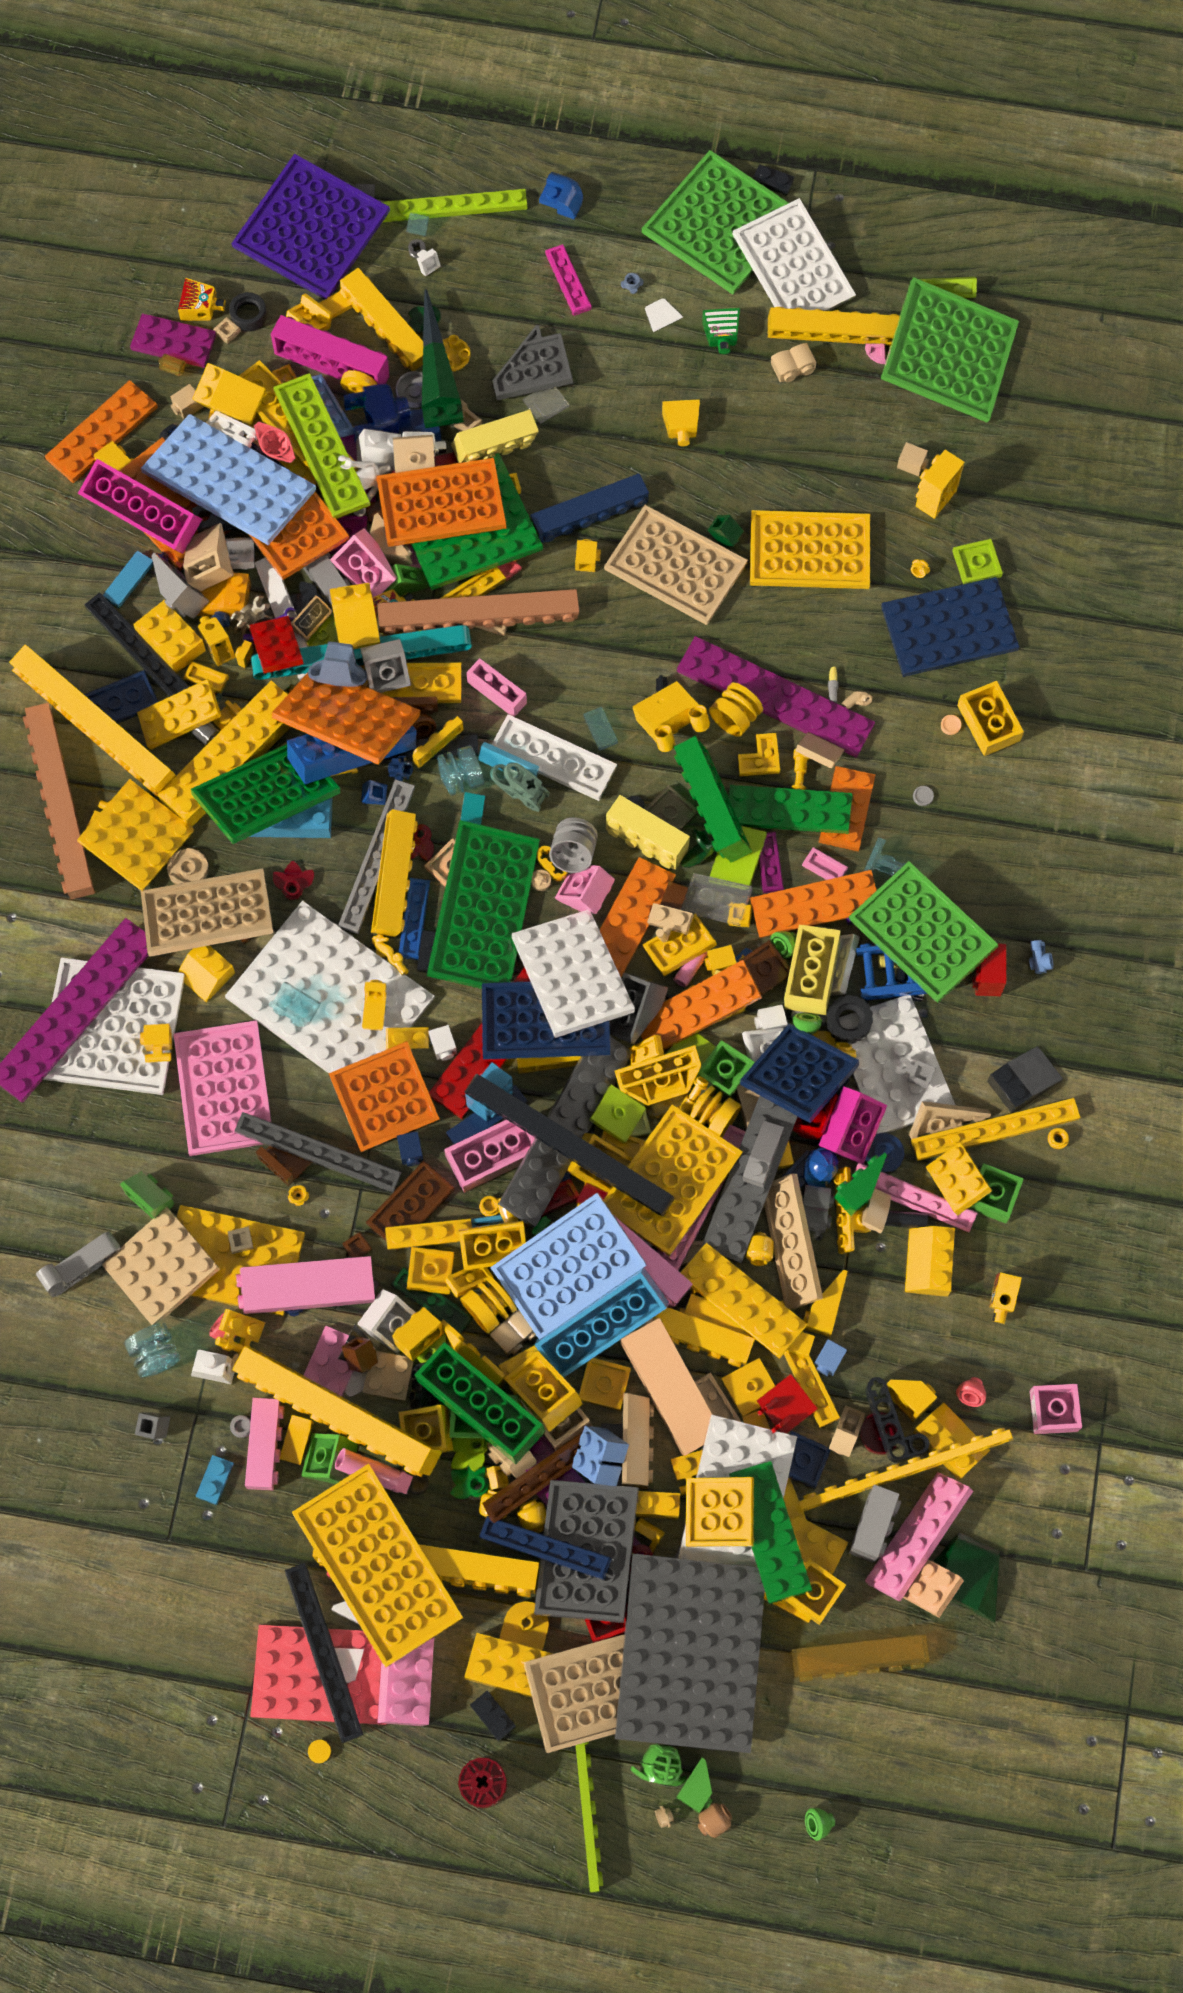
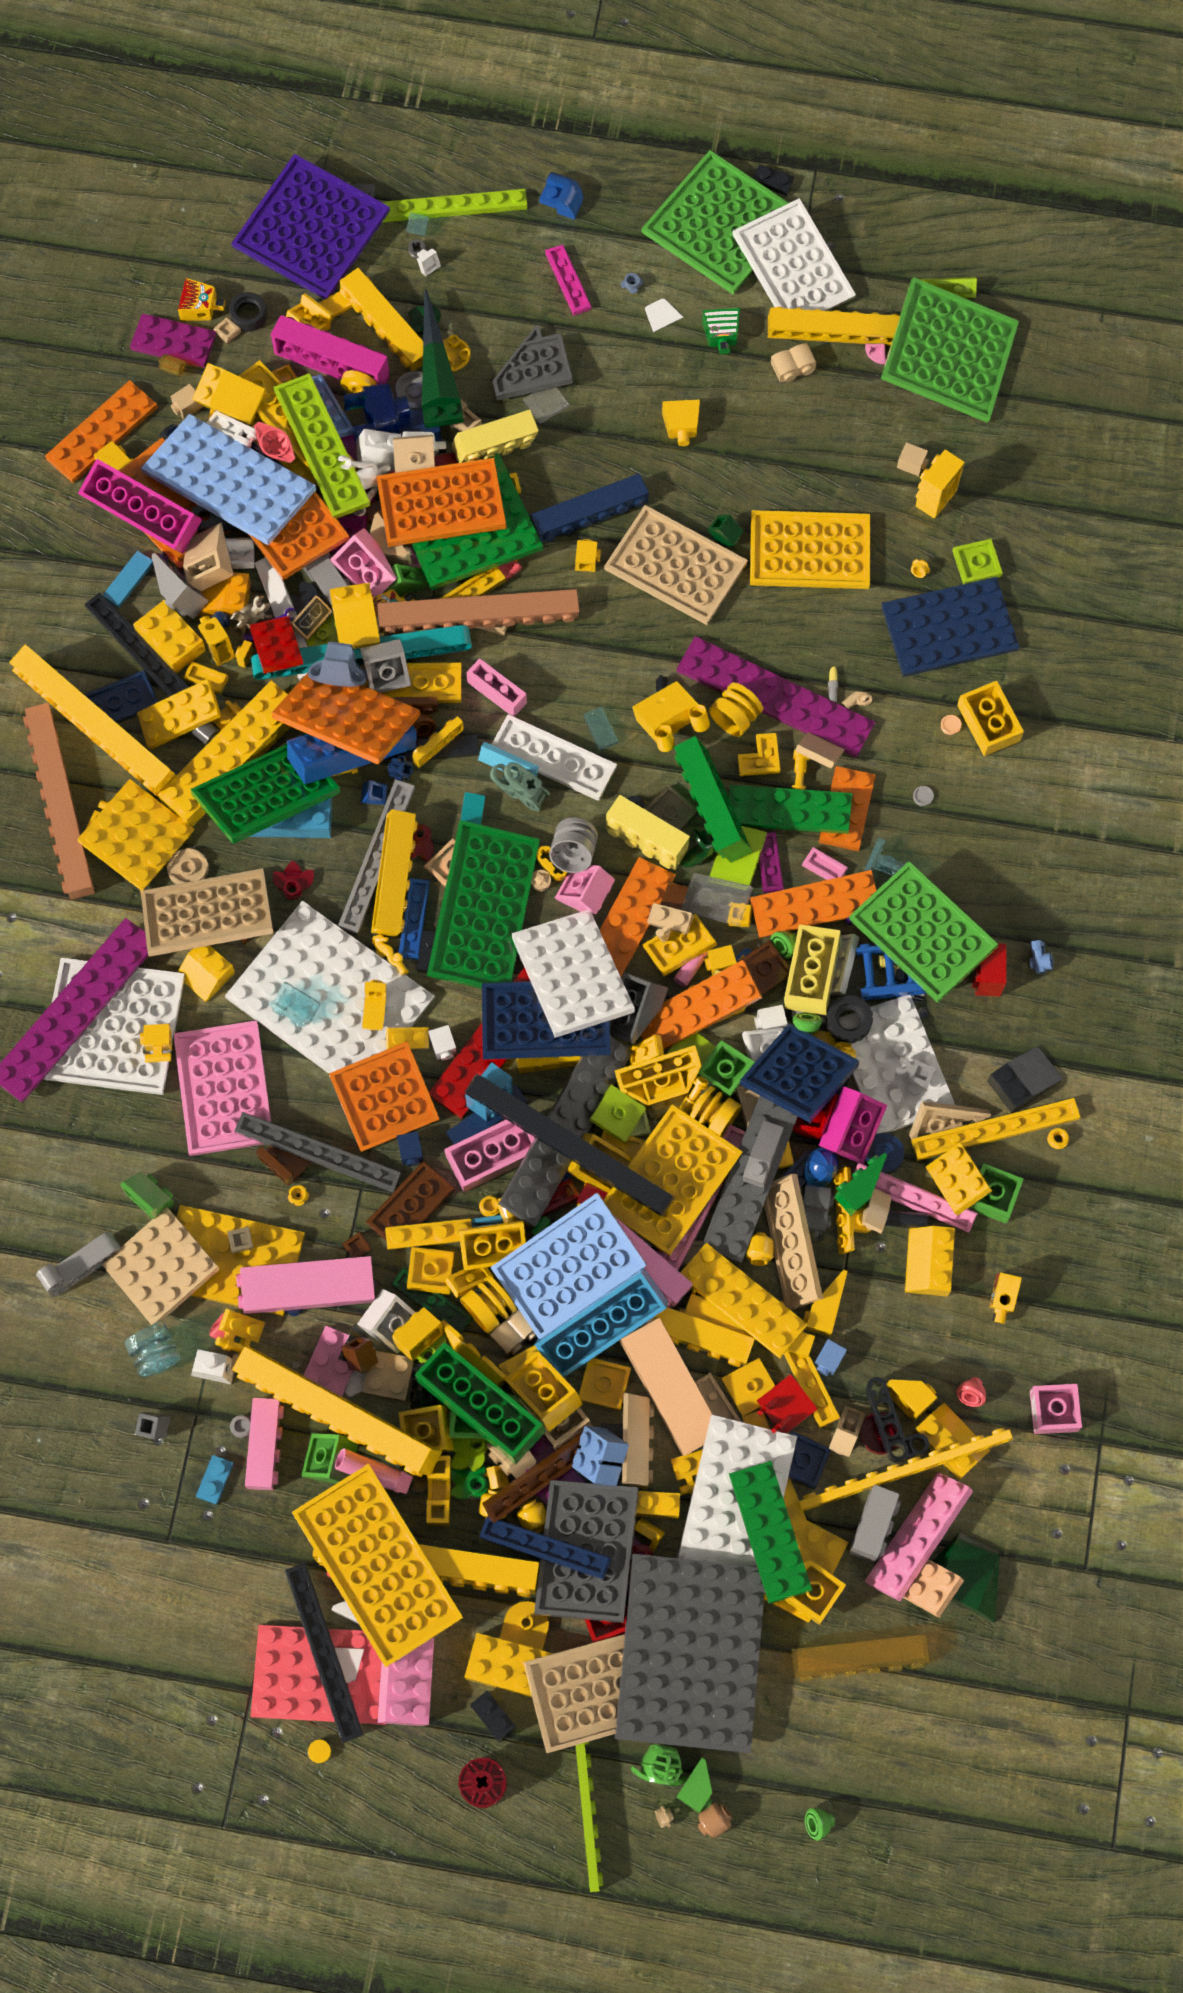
yellow slope [280,1415,314,1465] -> none
clear light blue wheel [437,745,484,796] -> none
yellow plate [686,1477,754,1547] -> none
none -> yellow arch [426,1456,451,1526]

